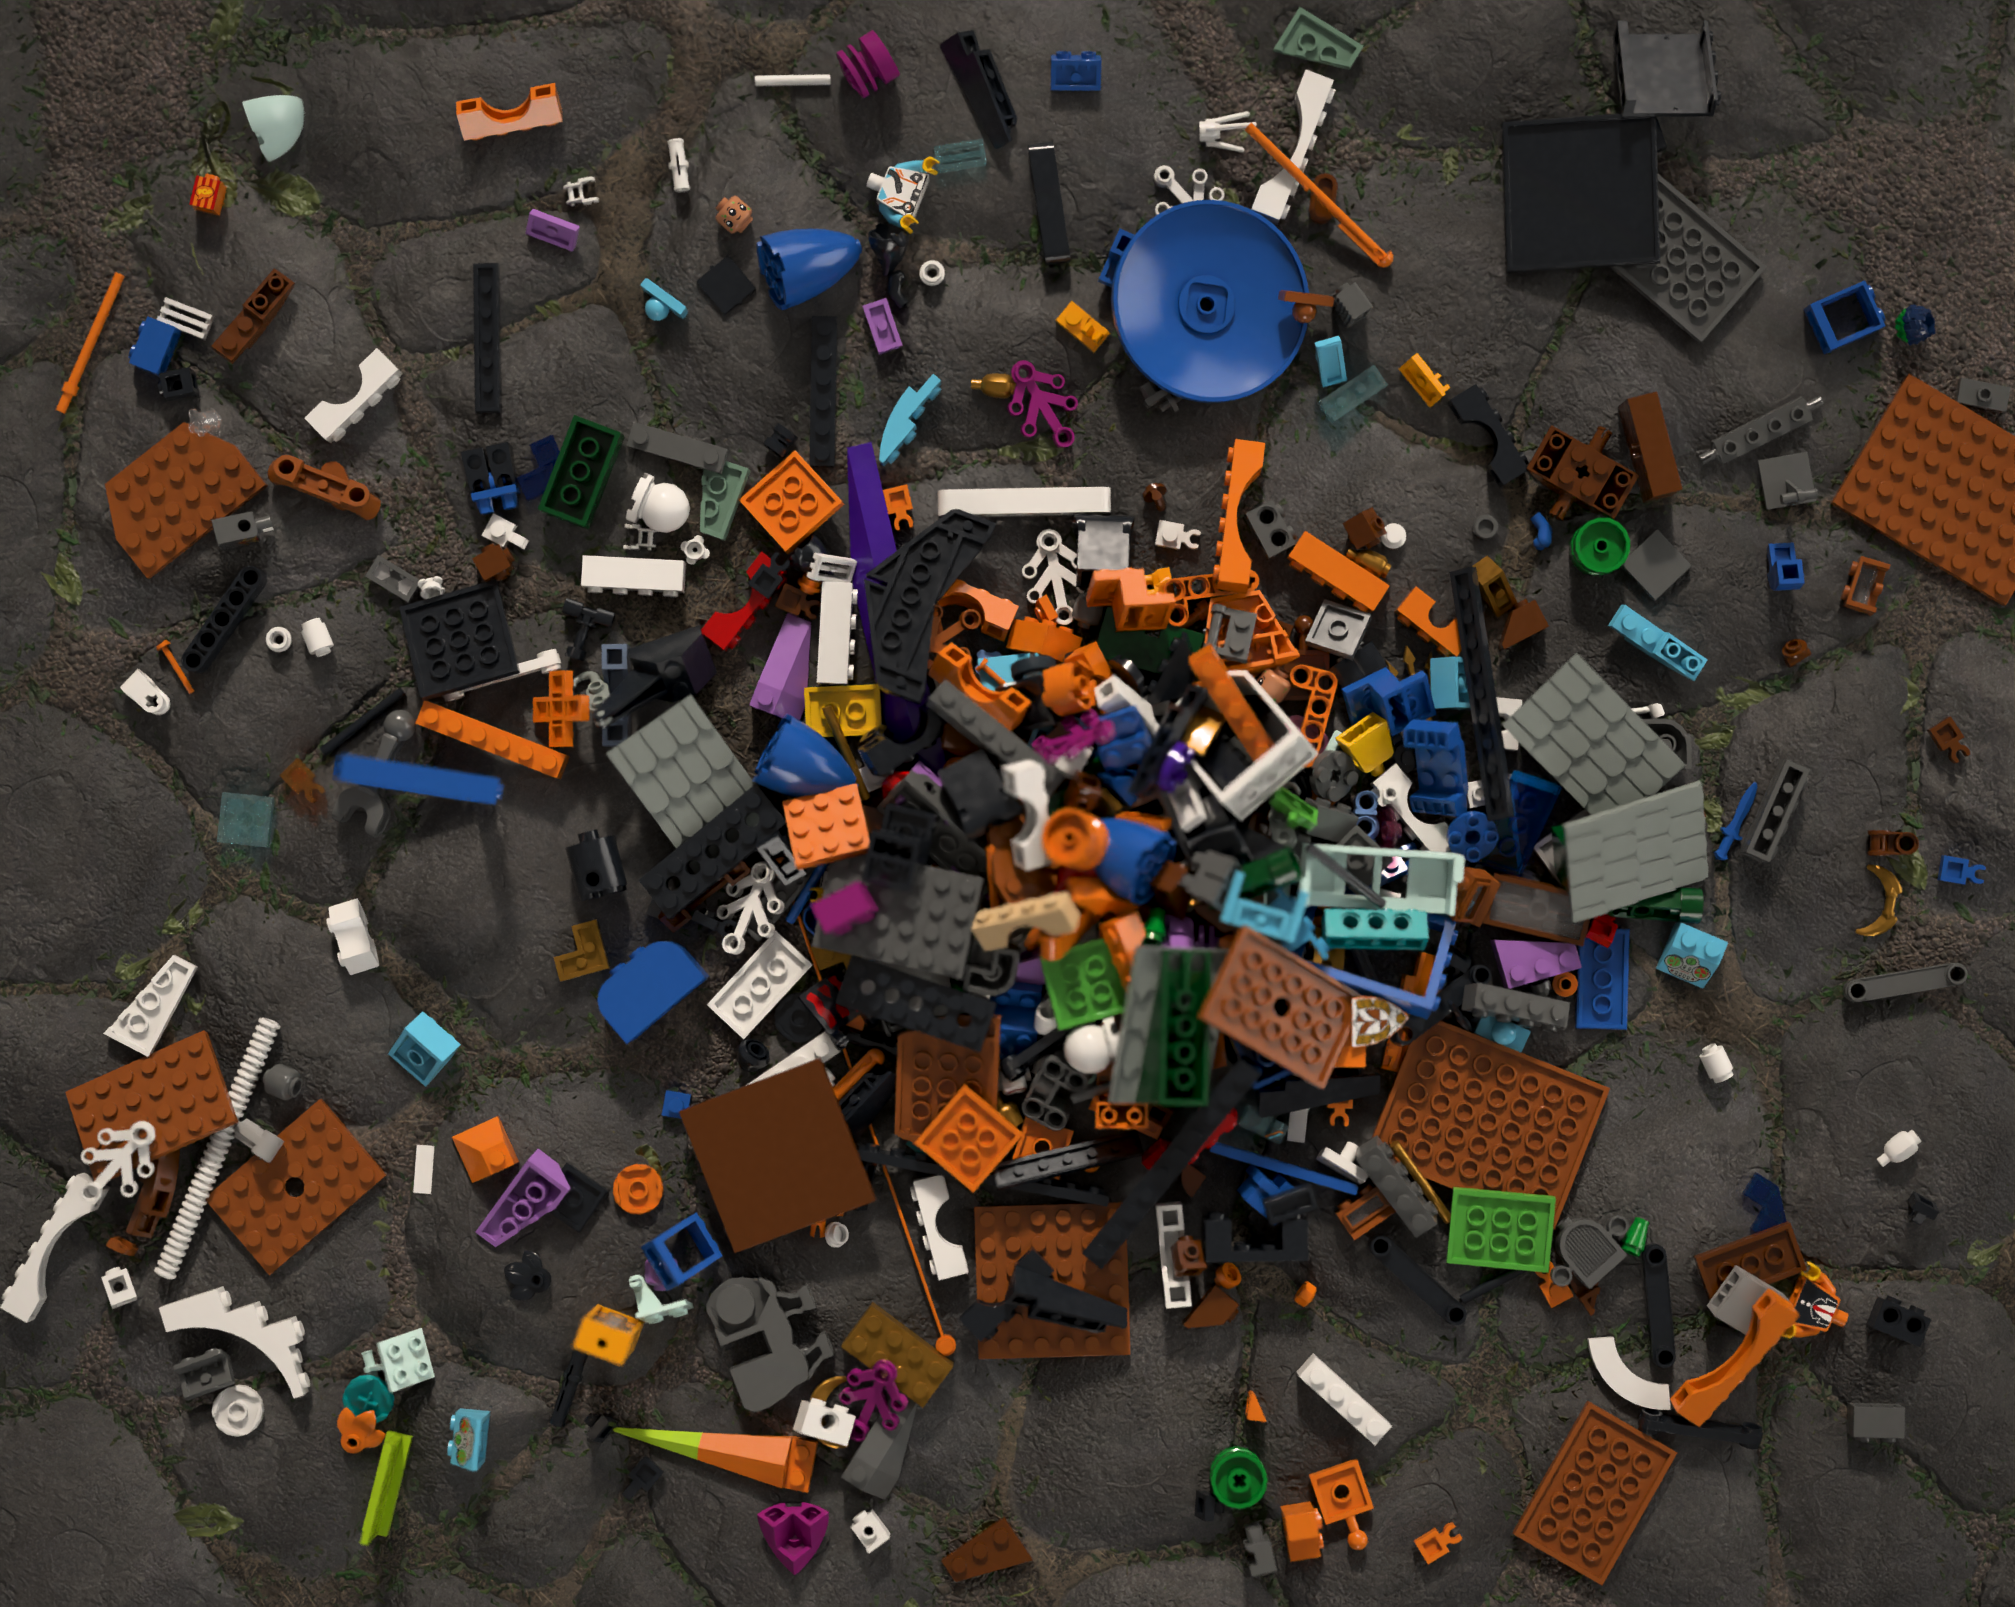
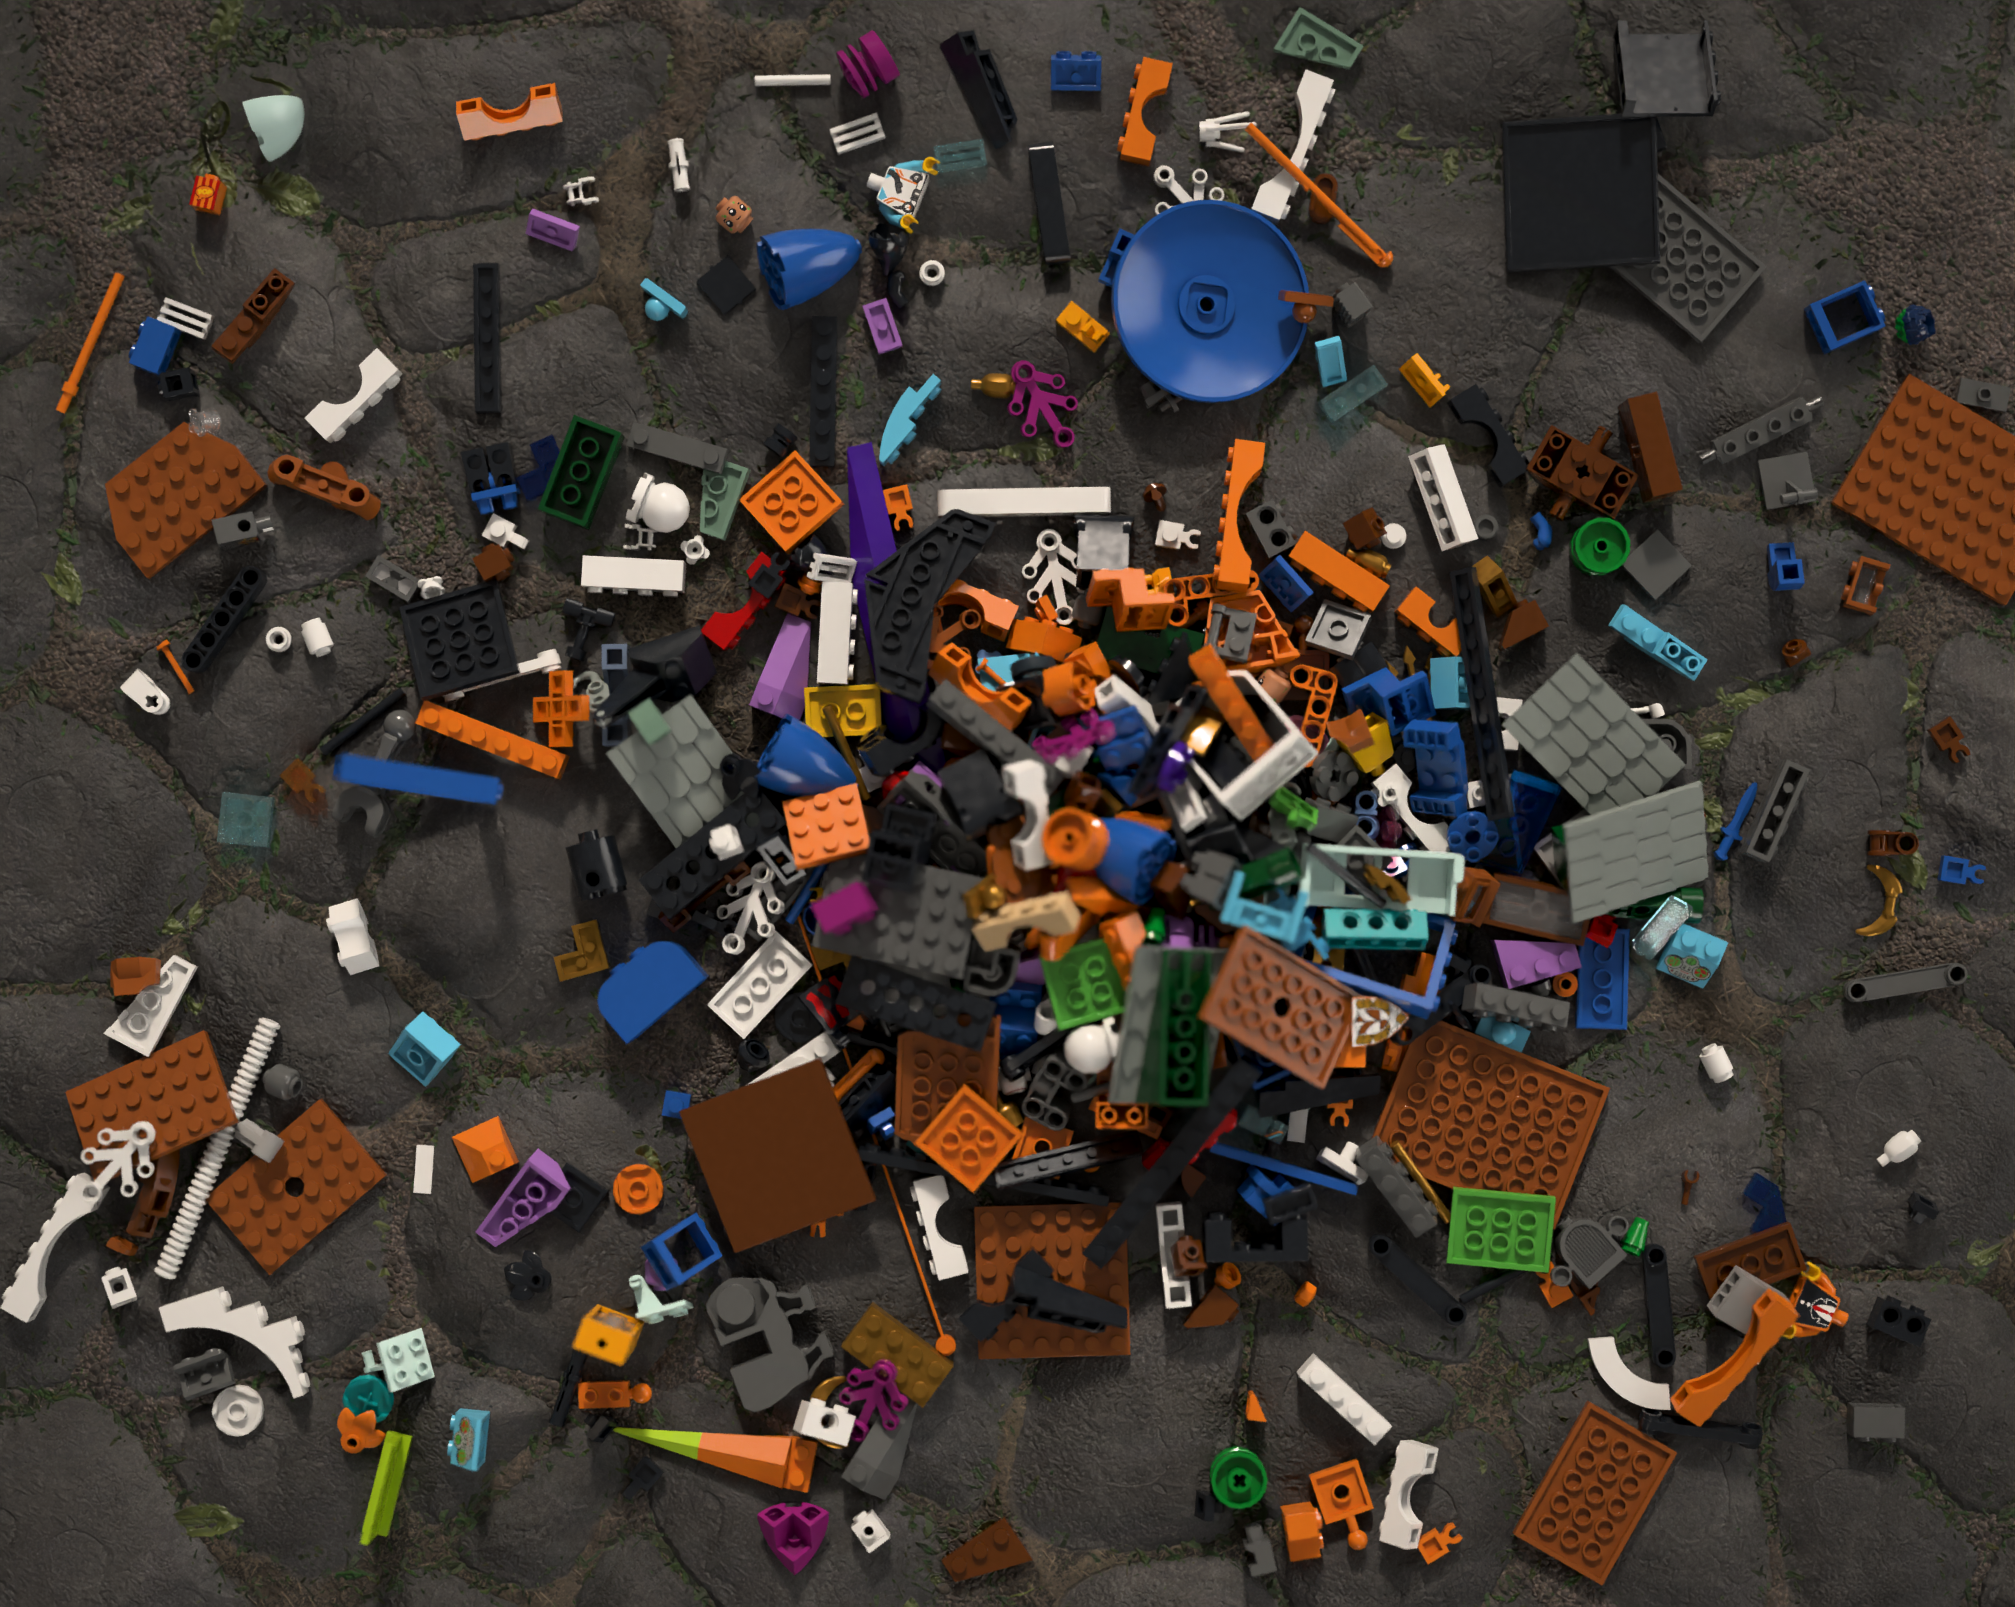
white plate [825,1222,849,1248] -> none
dark orange window [1334,1184,1396,1240] -> none
none -> dark orange slope [110,957,161,996]
none -> orange plate [578,1380,652,1409]
none -> sand green brick [628,698,673,746]
none -> white brick [710,824,744,860]
none -> black plate [720,753,760,800]
none -> white tile [830,113,885,155]
none -> blue tile [866,1107,895,1140]
none -> pearl gold tile [963,873,1007,919]
none -> orange arch [1117,57,1173,166]
none -> blue bracket [1258,555,1314,612]
none -> dark orange slope [1326,709,1375,754]
none -> pearl gold slope [1363,863,1412,905]
none -> white arch [1379,1440,1439,1549]
none -> white brick [1408,444,1478,551]
none -> clear light blue hinge [1631,895,1693,960]
none -> reddish brown hand [1681,1169,1699,1205]

